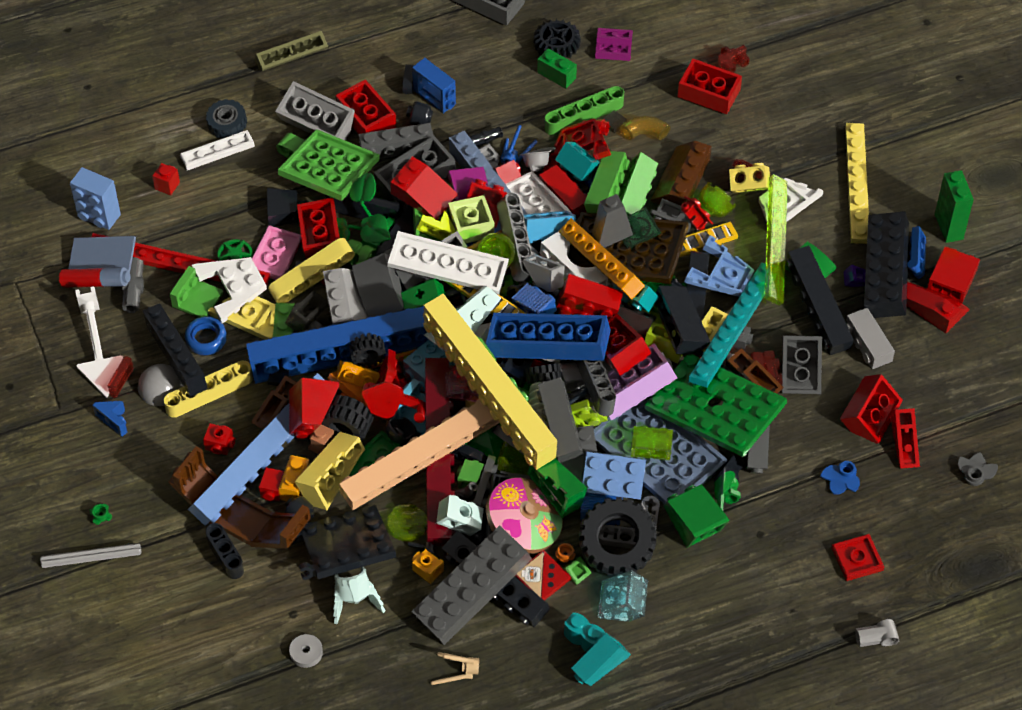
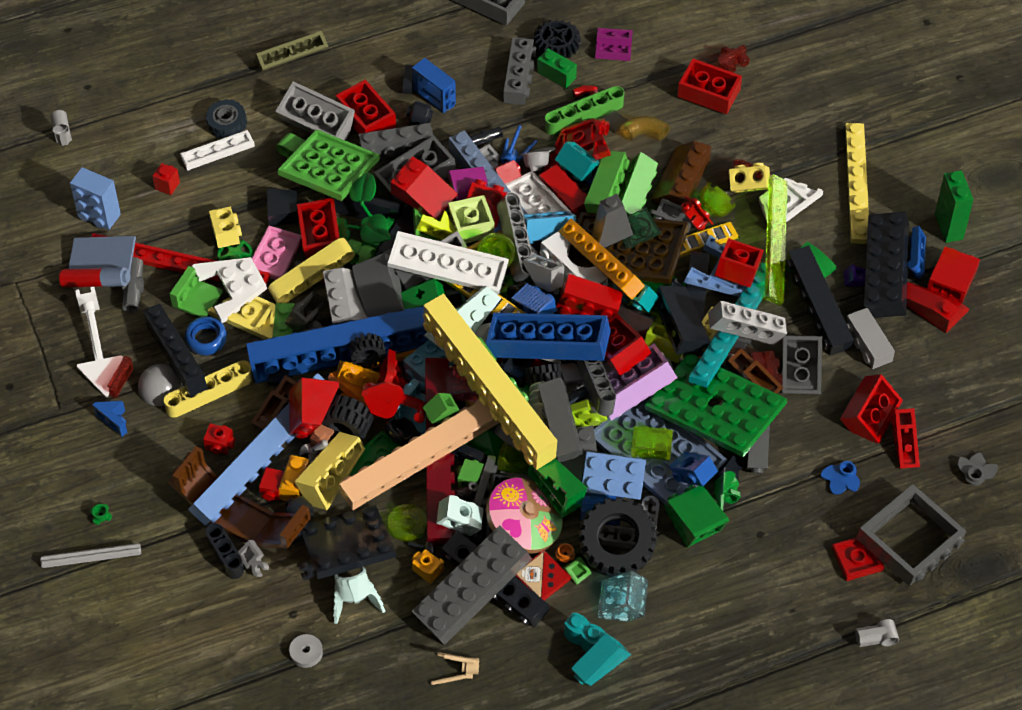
none -> light grey piece [51,110,72,146]
none -> light yellow brick [209,206,242,248]
none -> light grey plate [238,540,269,577]
none -> light grey bar [300,439,328,464]
none -> bright green brick [423,393,459,424]
none -> dark grey brick [504,37,537,105]
none -> red arm [572,85,598,98]
none -> blue brick [669,451,718,486]
none -> light grey brick [708,301,787,345]
none -> red brick [715,238,764,288]
none -> dark grey window [856,484,967,587]

